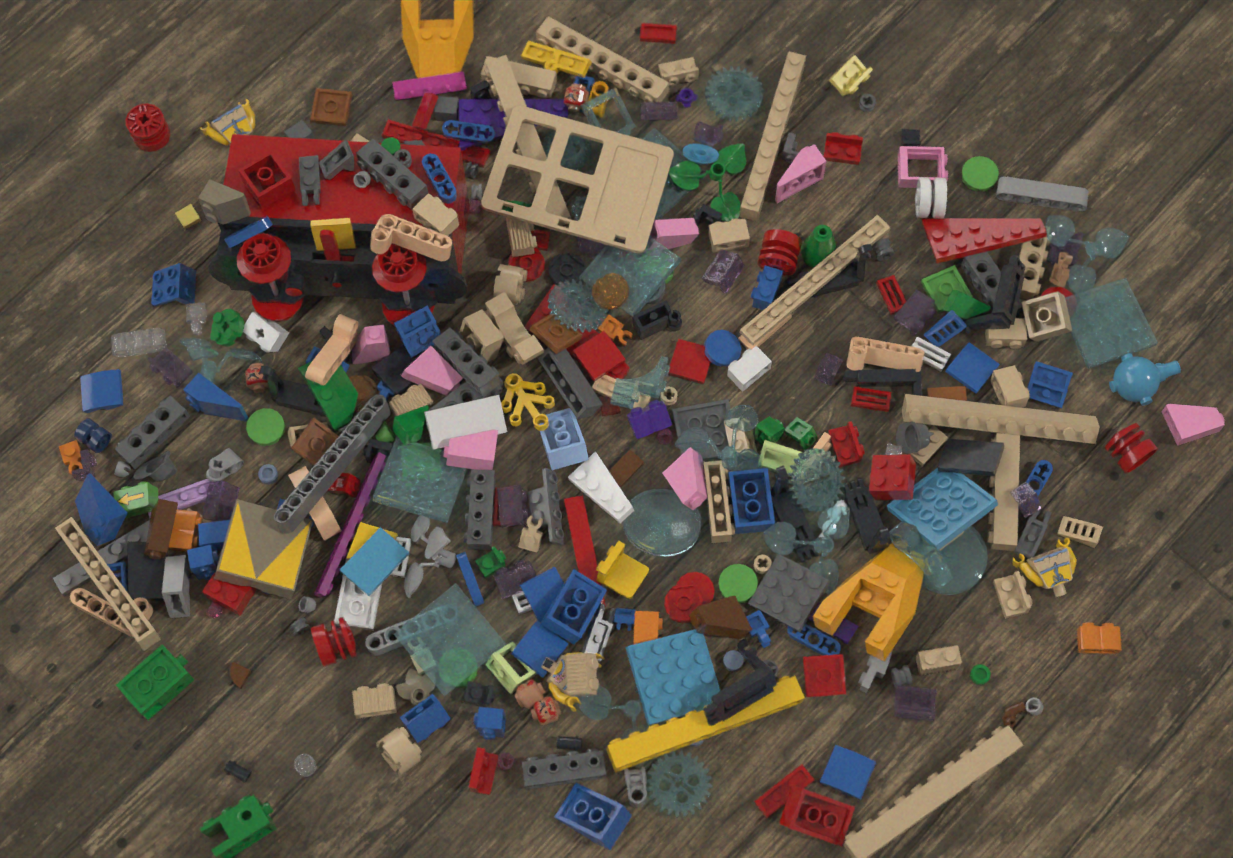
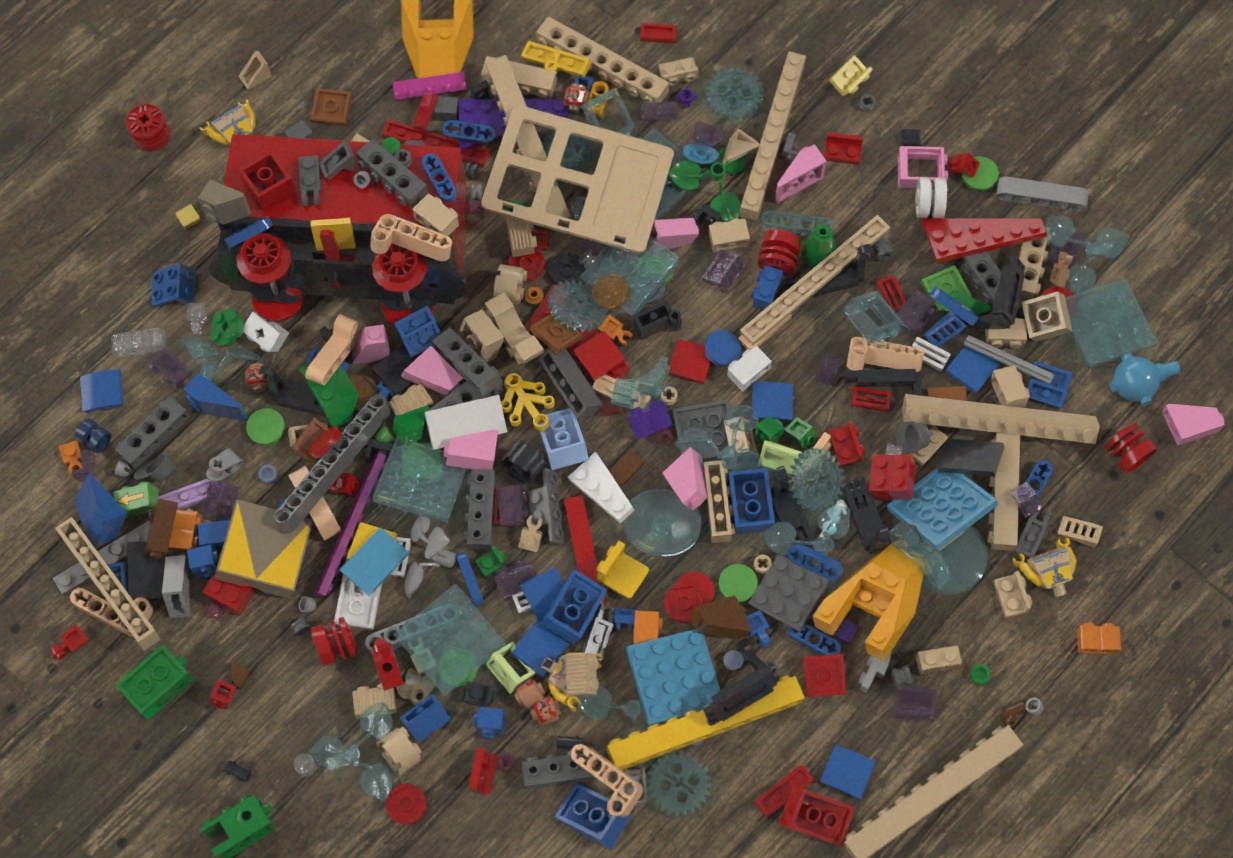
none -> red plate [50,625,89,661]
none -> red brick [209,680,236,710]
none -> tan slope [239,51,272,89]
none -> red tile [308,426,342,458]
none -> clear light blue plant [308,703,393,801]
none -> red torso [372,638,404,691]
none -> red tile [386,784,427,825]
none -> black brick [500,439,545,485]
none -> orange plate [525,287,543,305]
none -> light nougat beam [571,744,643,817]
none -> dark grey bush [579,250,597,269]
none -> tan slope [723,128,760,165]
none -> blue slope [751,382,793,422]
none -> clear light blue beam [761,210,833,234]
none -> blue beam [788,543,843,581]
none -> clear light blue window [843,290,904,344]
none -> blue beam [929,286,979,326]
none -> red bracket [947,152,980,178]
none -> light grey axle [964,336,1054,384]

